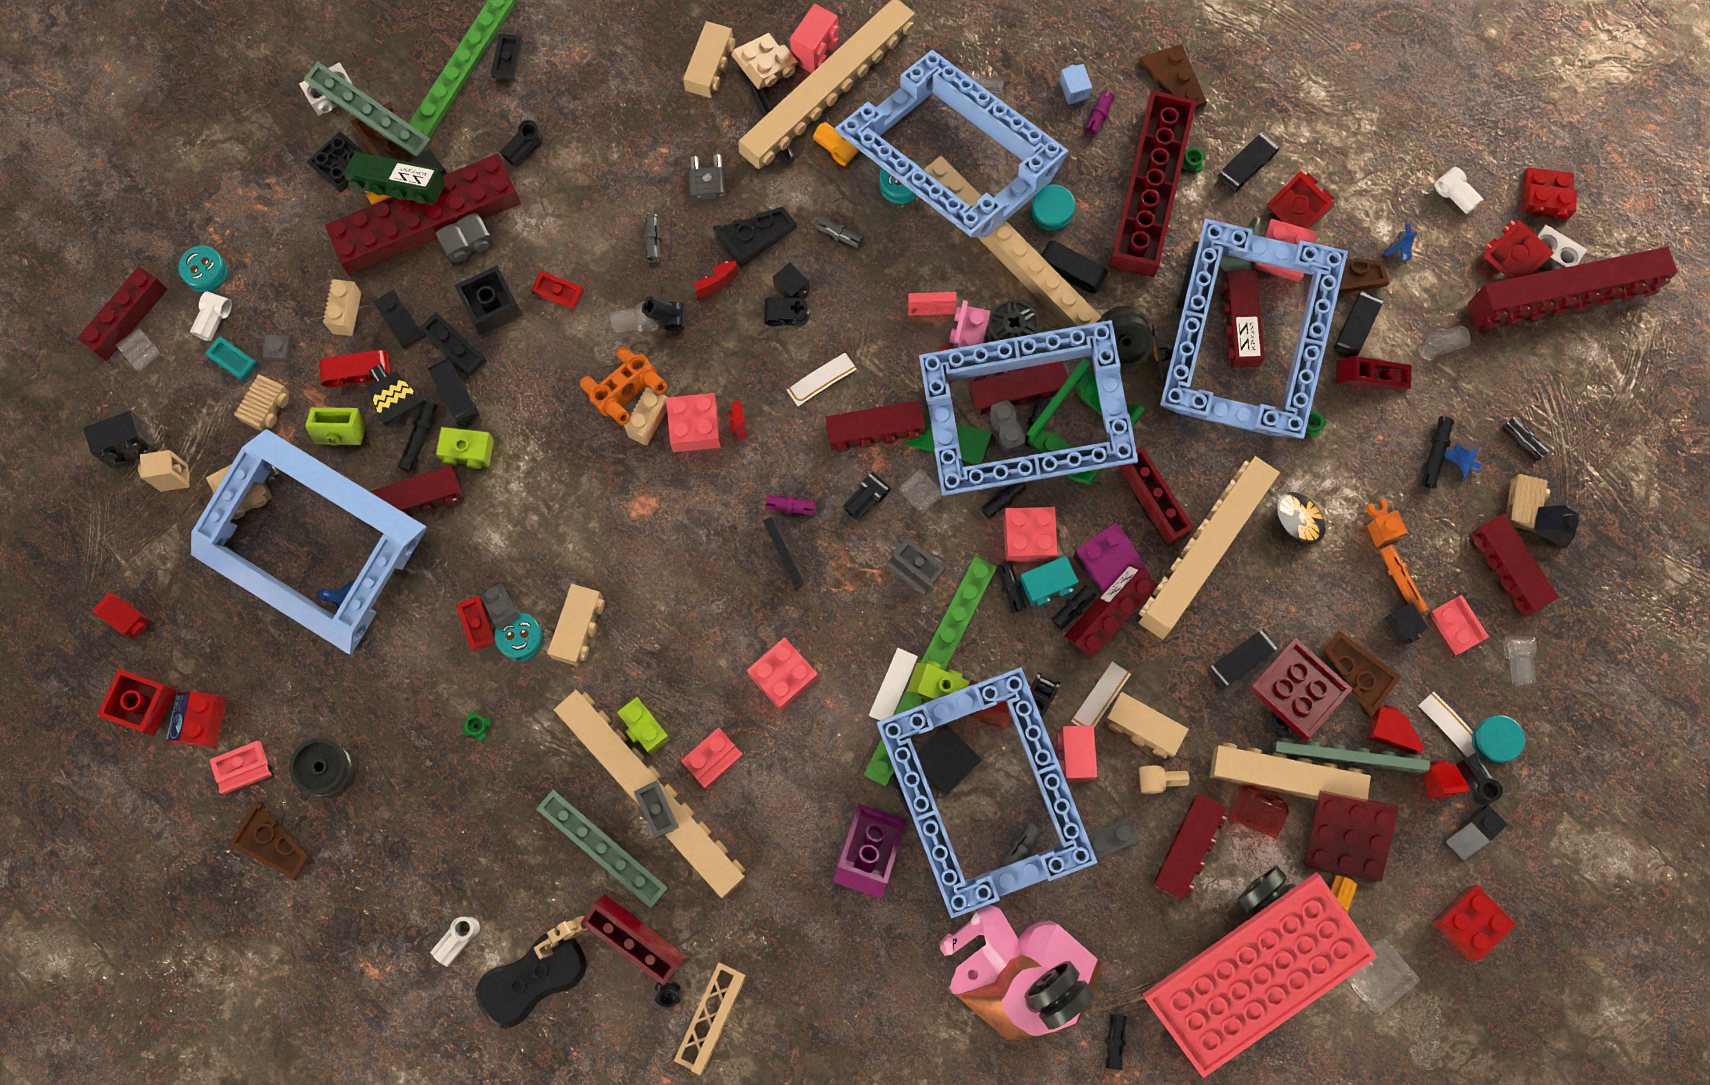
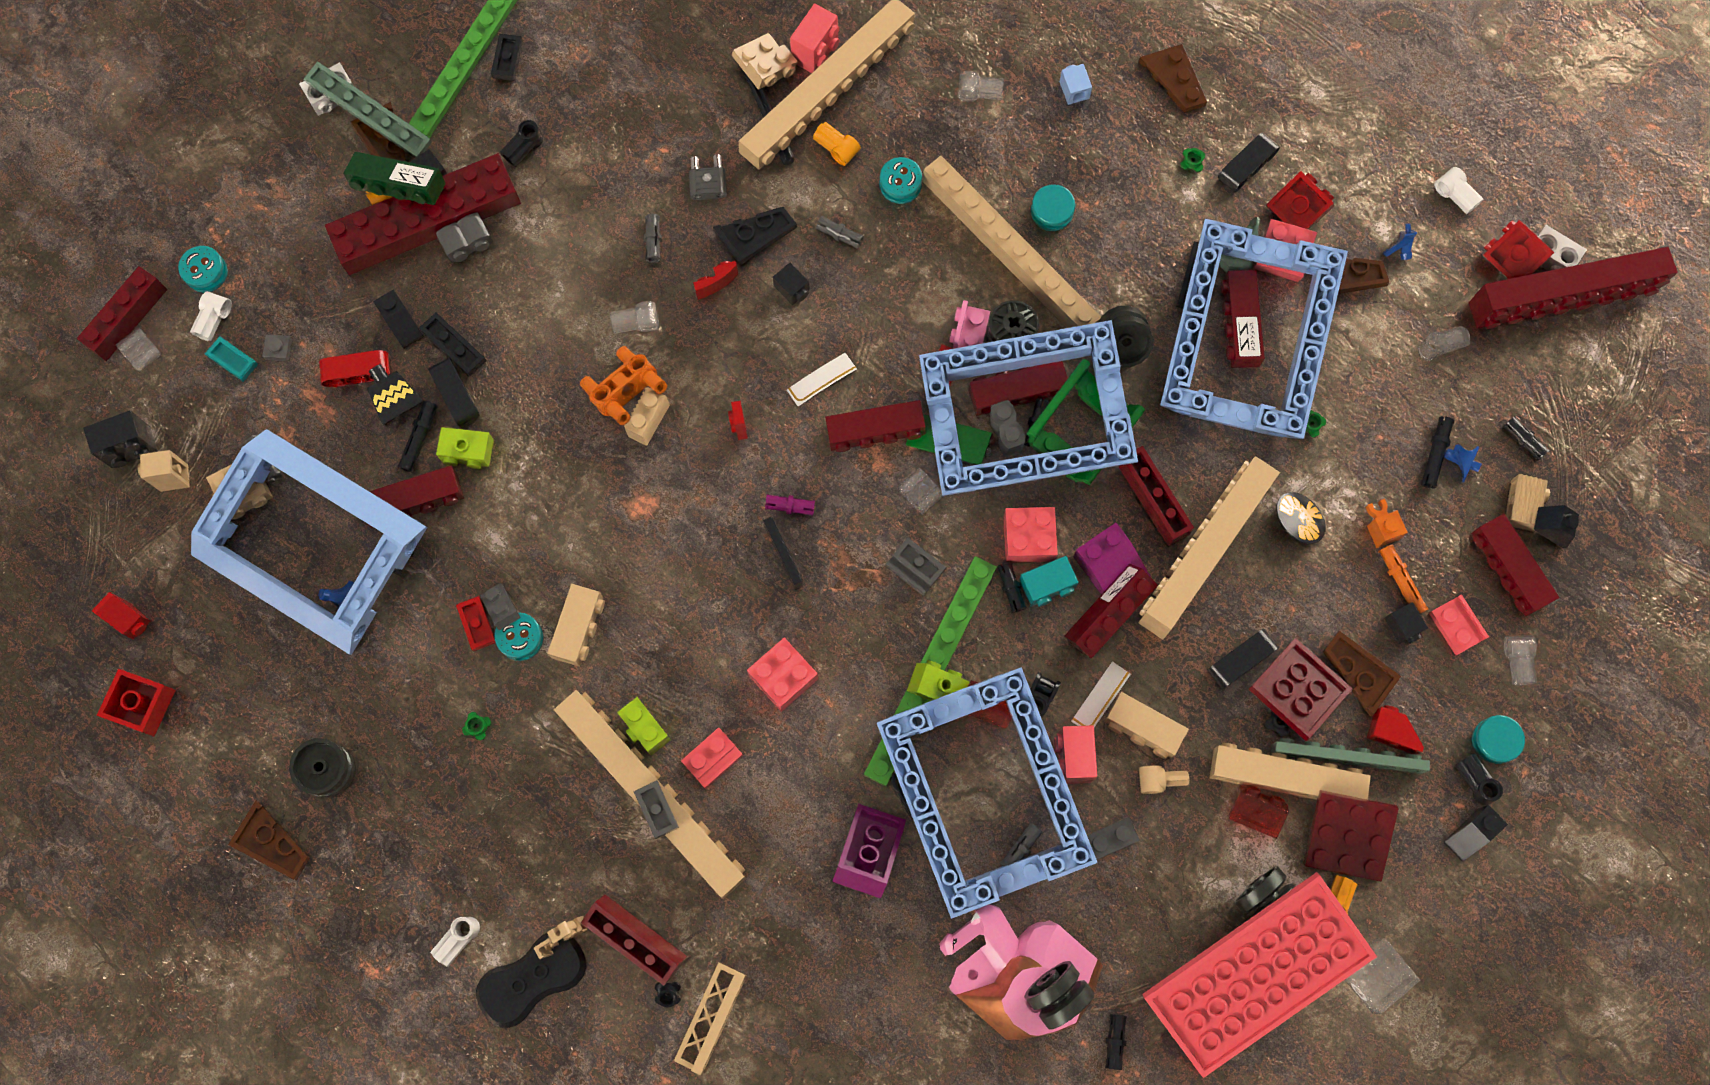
red slope [165,691,226,749] -> none
coral plate [210,741,272,795] -> none
tan brick [234,375,290,432] -> none
lime brick [305,407,366,446] -> none
black tile [307,131,366,193] -> none
tan brick [323,279,362,336] -> none
black brick [454,265,522,335] -> none
red plate [531,270,584,311] -> none
sand green plate [536,790,669,909] -> none
black piece [642,296,685,332] -> none
coral brick [666,393,721,452] -> none
tan brick [683,21,736,98] -> none
black piece [764,297,810,327] -> none
light blue slope [835,50,1069,237] -> none
black piece [843,472,891,521] -> none
white sticker [868,648,918,721] -> none
coral plate [908,292,957,316] -> none
black tile [917,724,982,796] -> none
black pin [980,482,1027,520] -> none
black beam [1041,241,1108,294] -> none
black pin [1051,585,1097,630] -> none
magenta pin [1083,90,1115,136] -> none
dark red brick [1109,90,1197,278] -> none
dark red brick [1151,793,1227,901] -> none
black shield [1152,324,1174,381] -> none
black beam [1333,290,1384,357] -> none
dark red slope [1336,356,1412,389] -> none
white sticker [1418,692,1478,757] -> none
red slope [1423,760,1469,799] -> none
red brick [1432,885,1516,961] -> none
red plate [1522,167,1577,220] -> none

